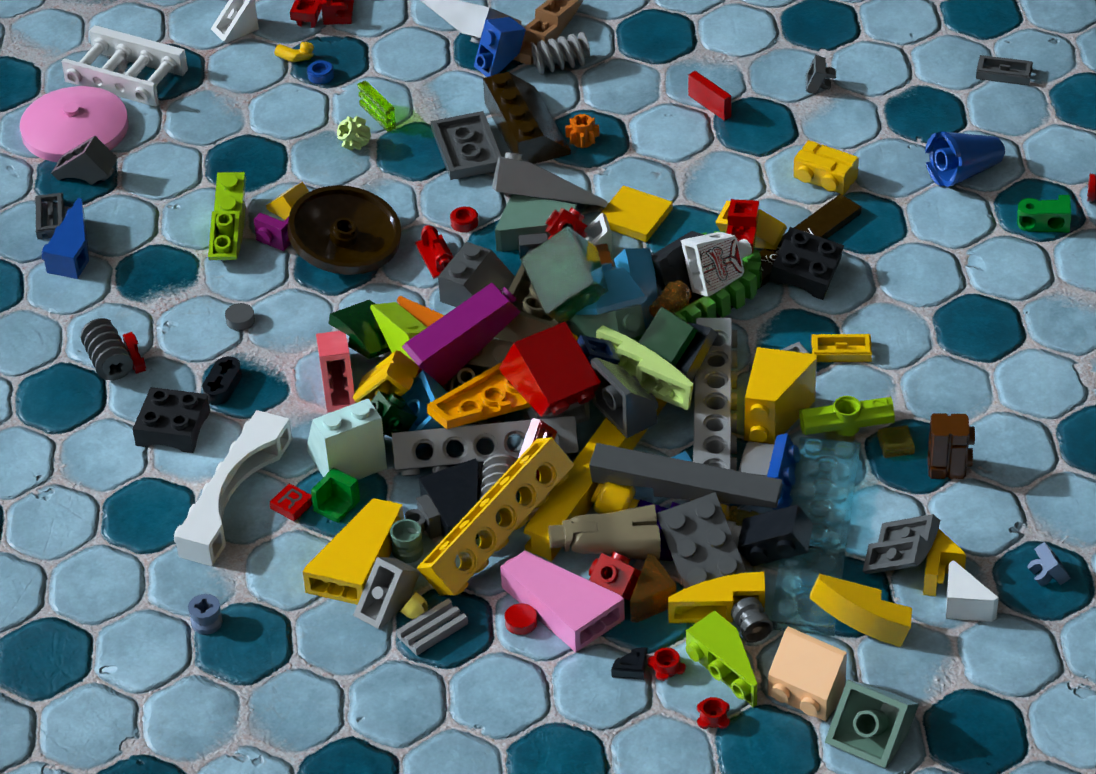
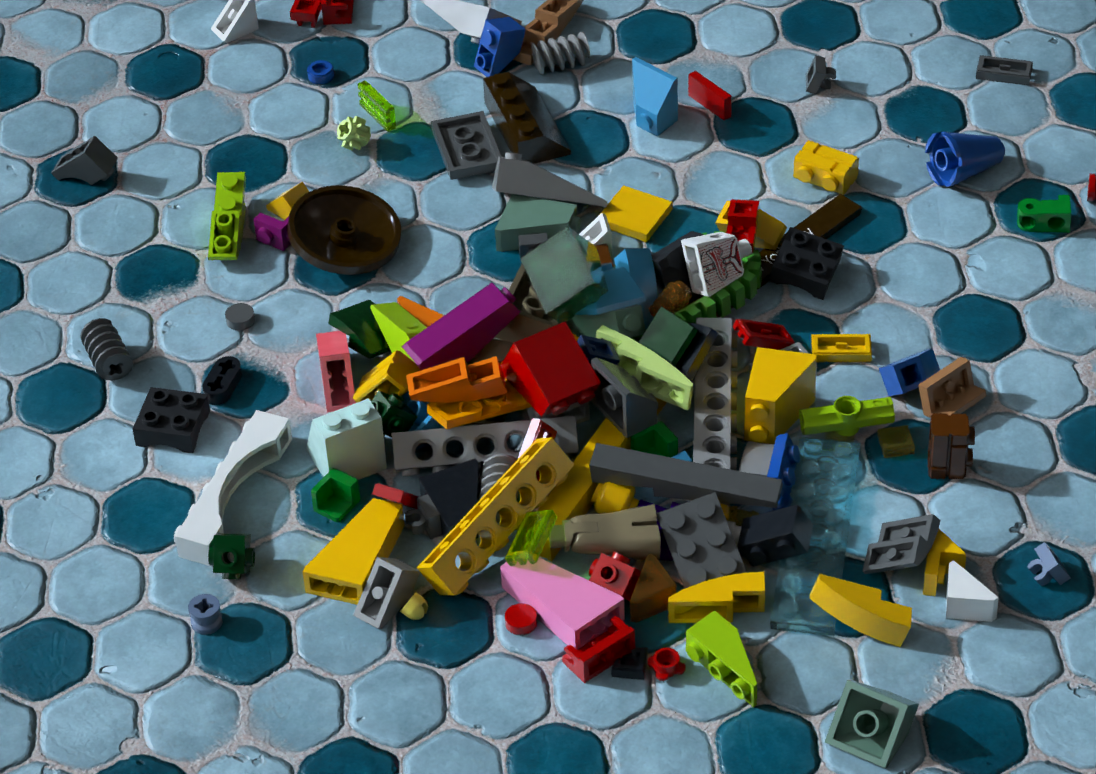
bright pink dish [20,86,129,162] -> none
dark grey tile [35,193,65,239] -> none
blue slope [42,198,89,279] -> none
white fence [61,25,188,107] -> none
red tile [123,332,146,374] -> none
red tile [269,483,313,521] -> none
yellow arm [274,42,314,63] -> none
sand green wheel [390,519,423,563] -> none
light grey tile [397,598,468,656] -> none
red hinge [415,225,453,279] -> none
dark grey slope [438,242,515,307] -> none
red tile [450,206,479,232] -> none
red brick [545,207,587,249] -> none
orange gear [565,114,599,148] -> none
red plate [697,697,730,729] -> none
dark grey wheel [731,597,773,643] -> none
light nougat slope [768,626,847,721] -> none
none -> dark green brick [208,533,255,579]
none -> red tile [372,483,418,509]
none -> orange slope [406,356,508,403]
none -> clear neon green tile [505,510,557,566]
none -> red hinge [562,616,635,683]
none -> green panel [631,421,678,458]
none -> dark azure slope [632,57,678,136]
none -> red tile [732,319,795,350]
none -> blue slope [879,348,940,396]
none -> medium nougat bracket [918,357,986,418]

